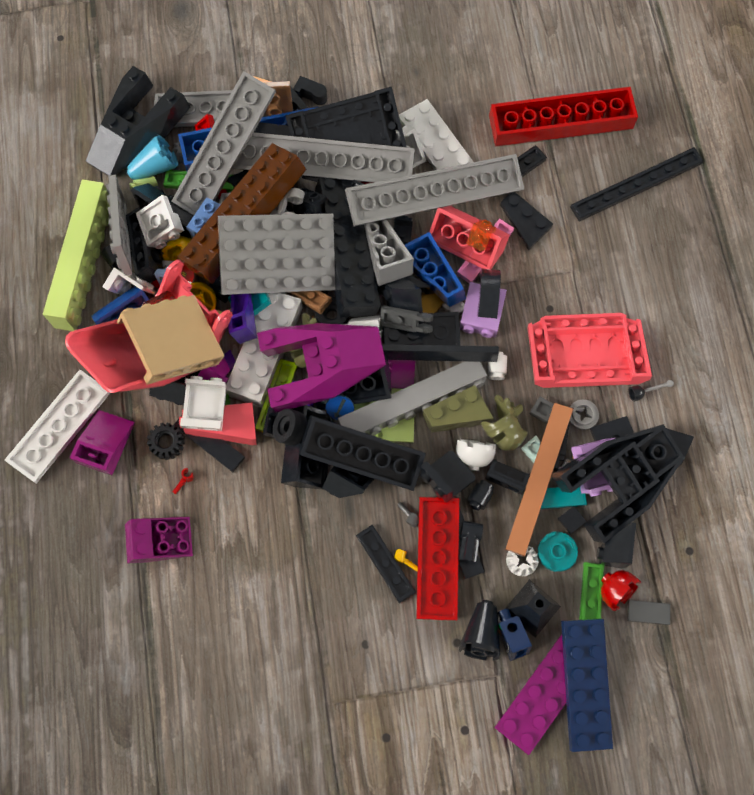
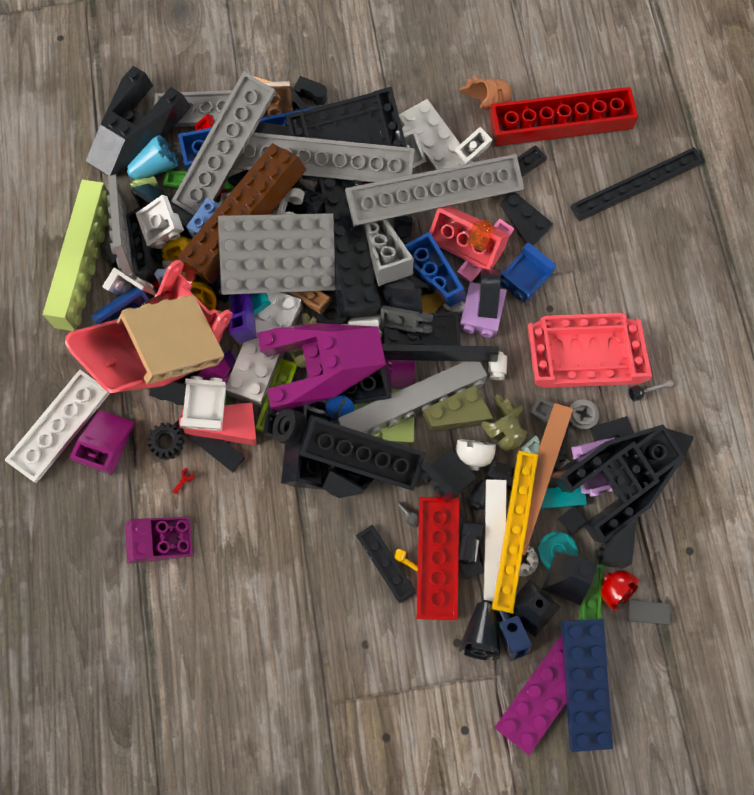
none -> white slope [454,127,492,164]
none -> nougat piece [459,75,512,110]
none -> white tile [484,480,506,602]
none -> yellow tile [492,450,538,614]
none -> blue panel [500,243,557,303]
none -> black slope [542,551,598,605]

